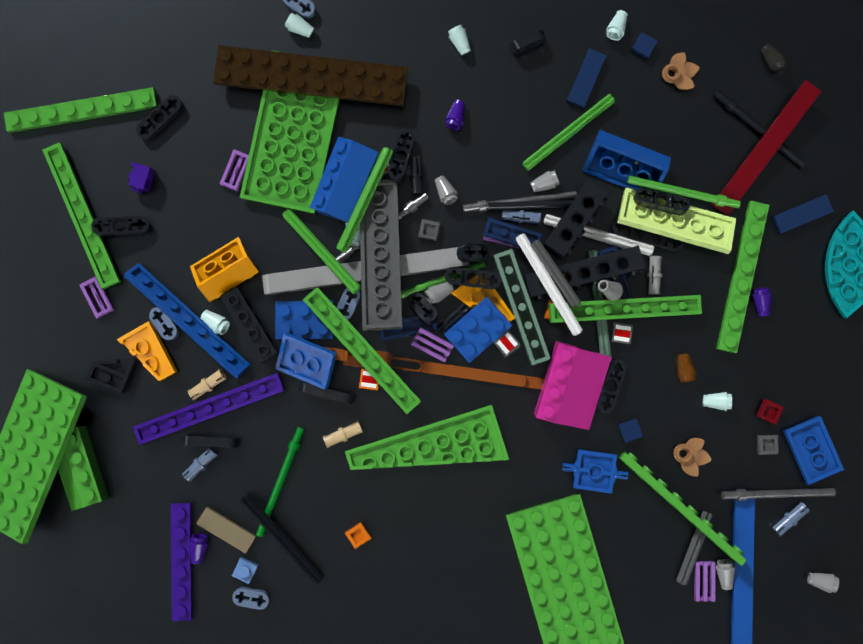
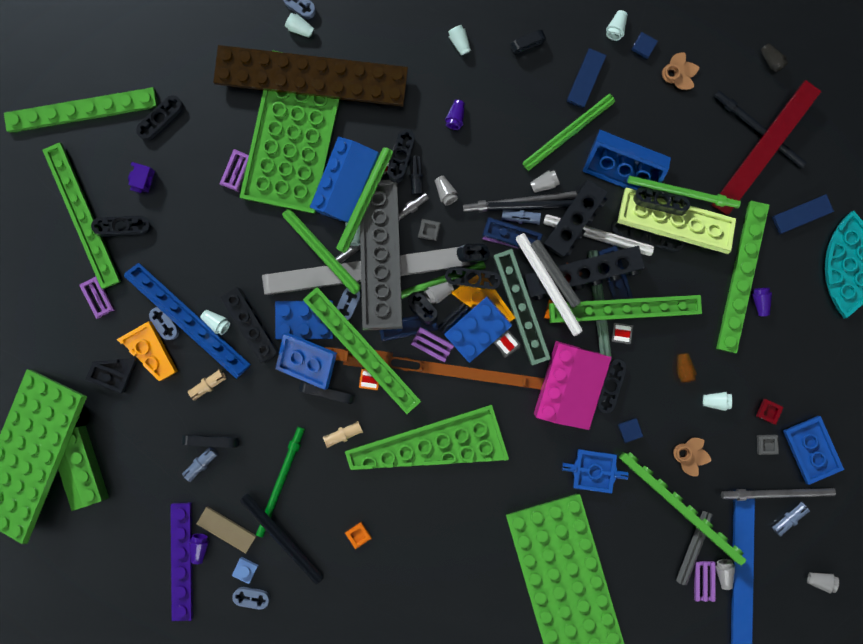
dark purple plate [133,373,285,445] -> none
light orange slope [190,237,259,302] -> none
light grey cone [598,280,623,301] -> none
light grey pin [647,256,663,295] -> none

